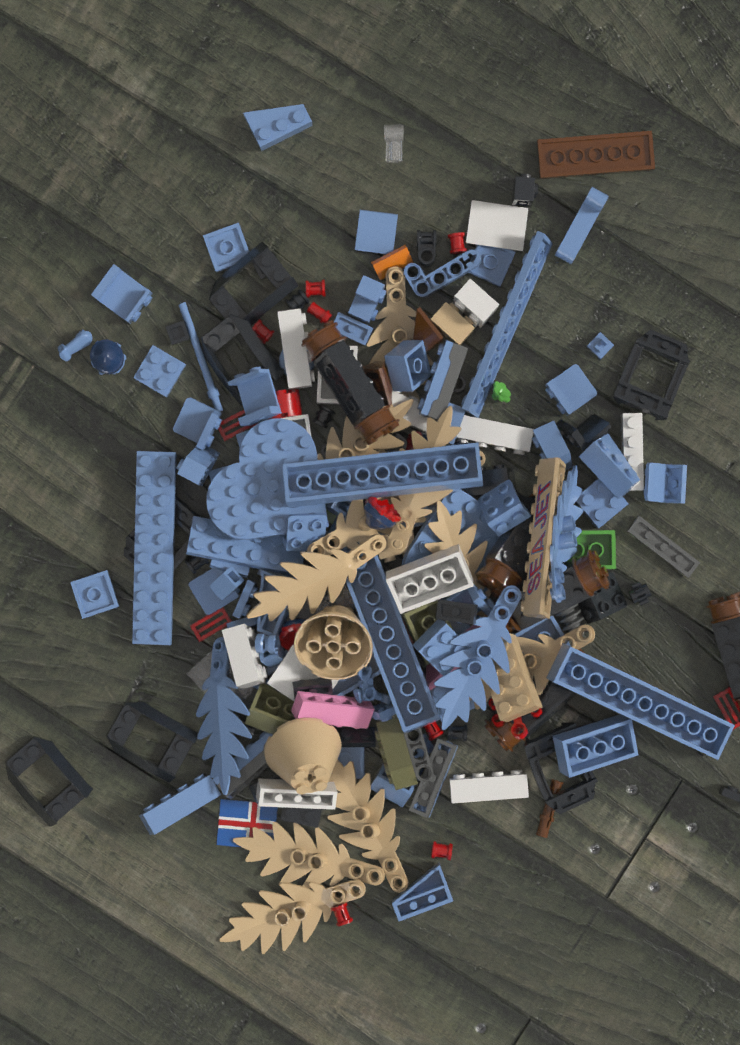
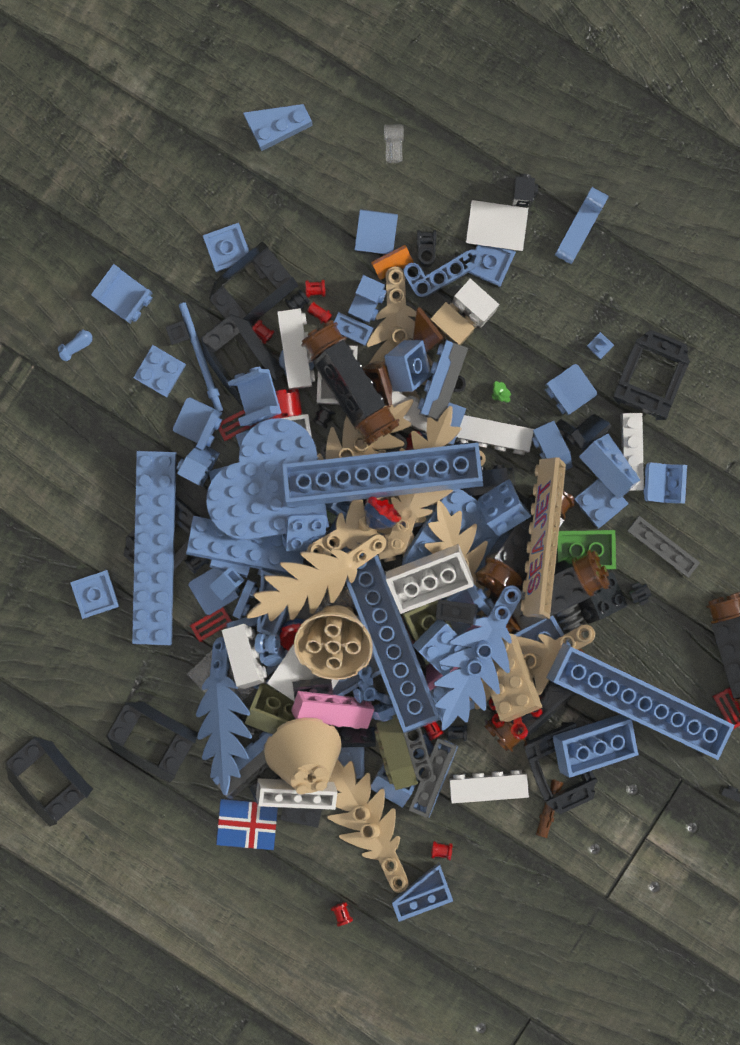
dark blue hair [90,339,126,375] -> none
medium blue wedge [139,774,221,835] -> none
tan plant [220,879,366,954] -> none
tan plant [233,821,385,889] -> none
red bush [448,232,467,254] -> none
medium blue plate [461,231,553,418] -> none
reddish brown plate [537,131,655,179] -> none
medium blue plant [549,465,583,603] -> none

